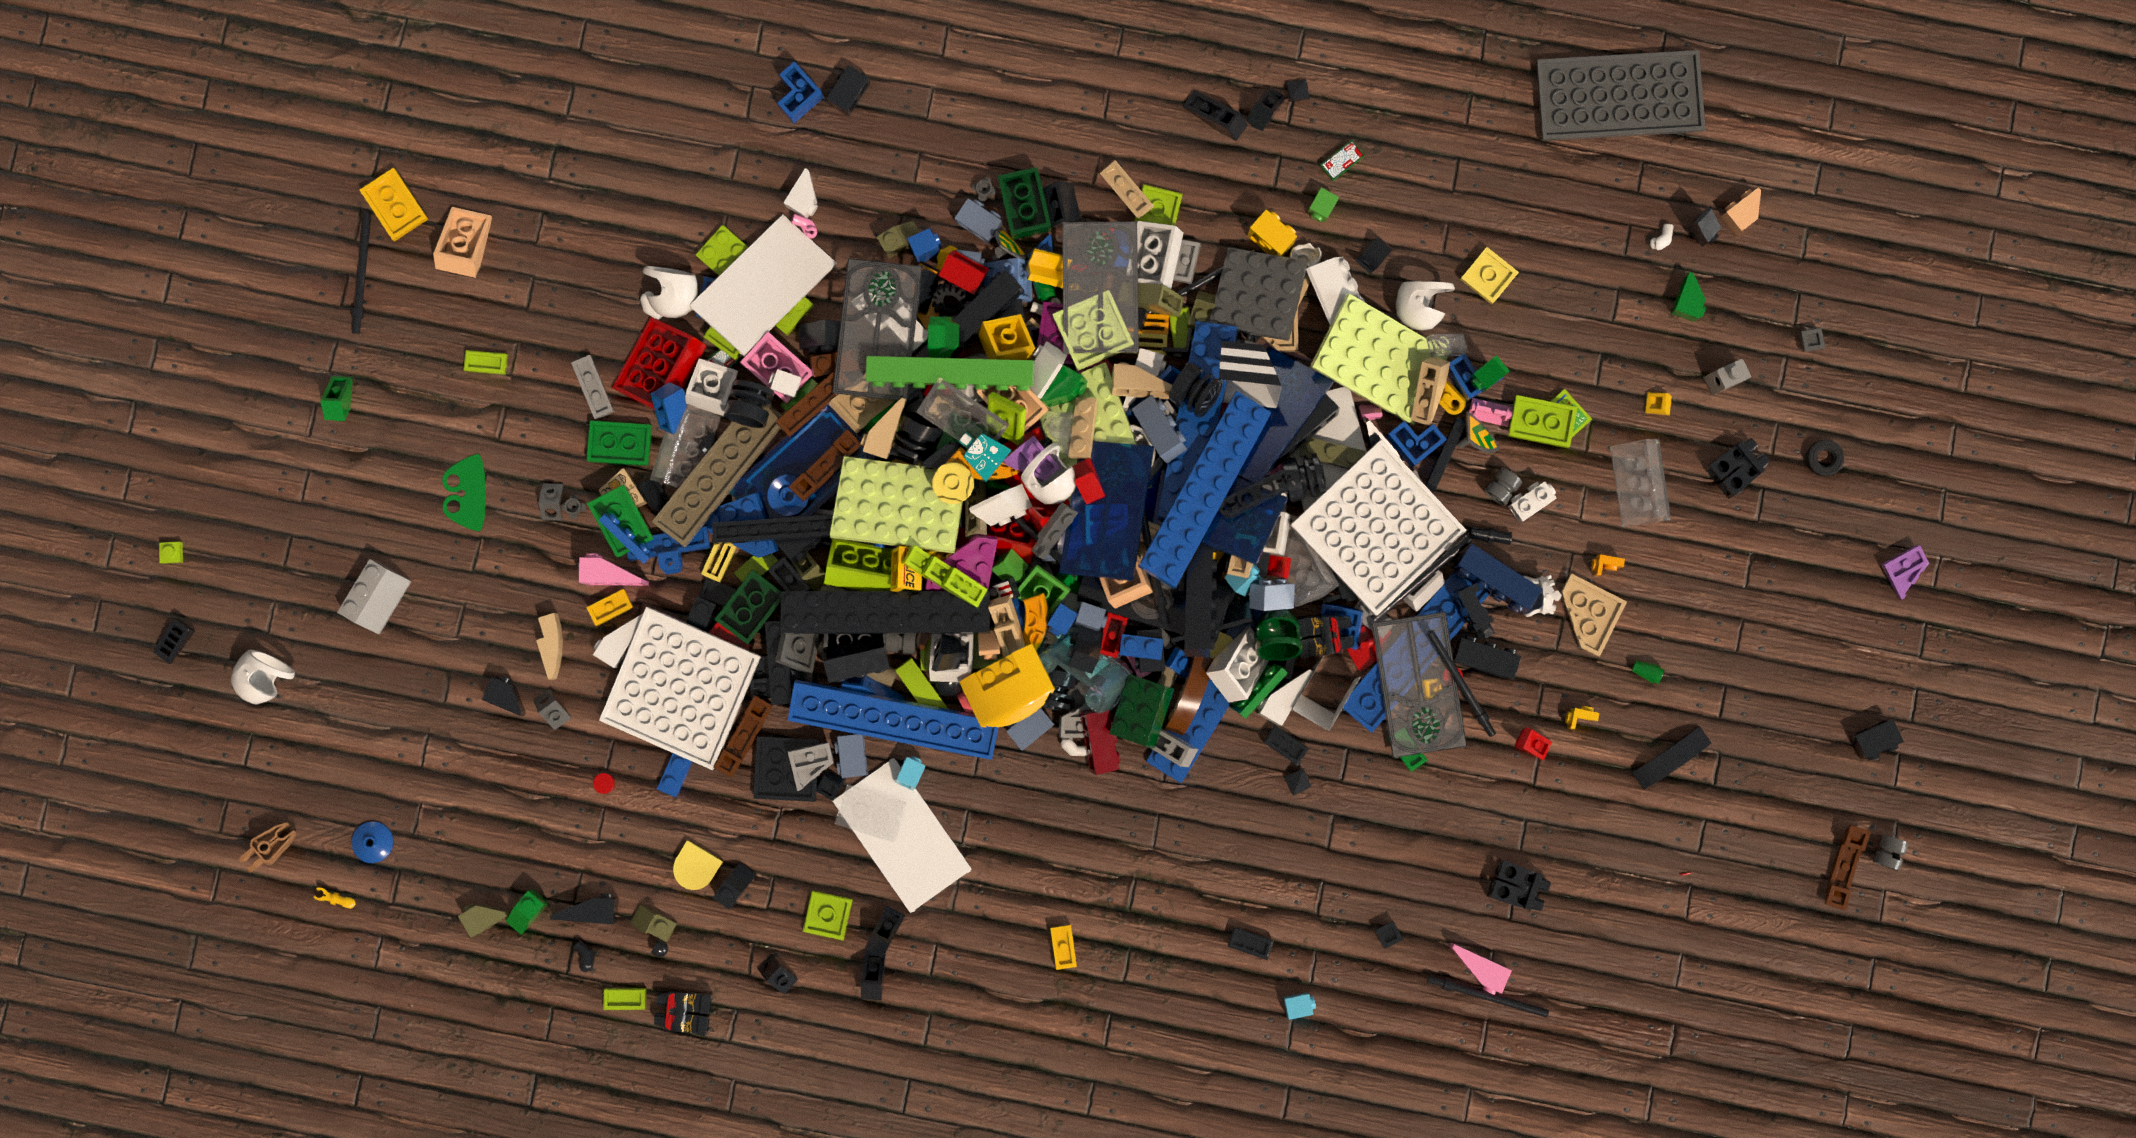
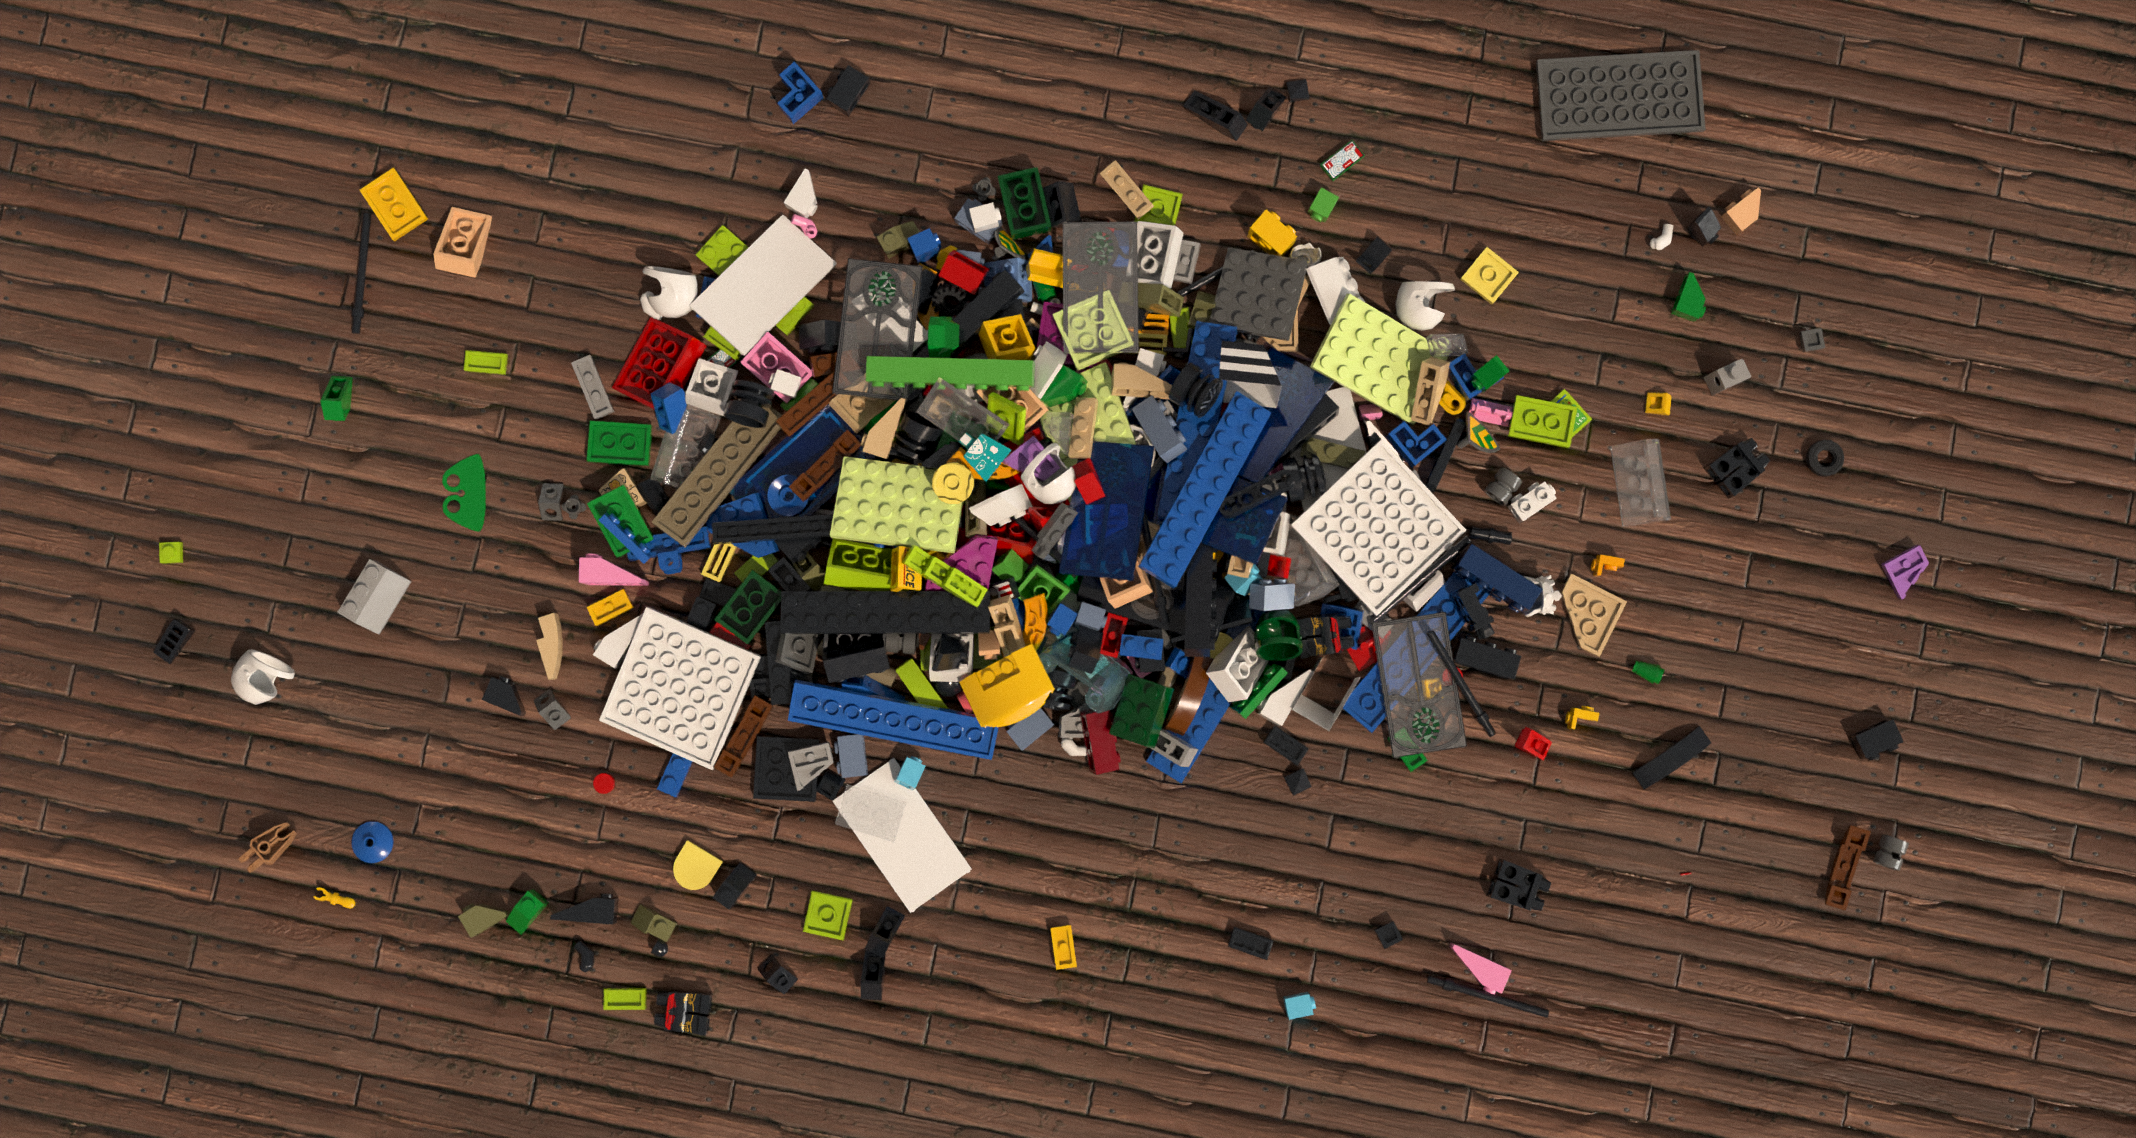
none -> white brick [969,203,1002,233]

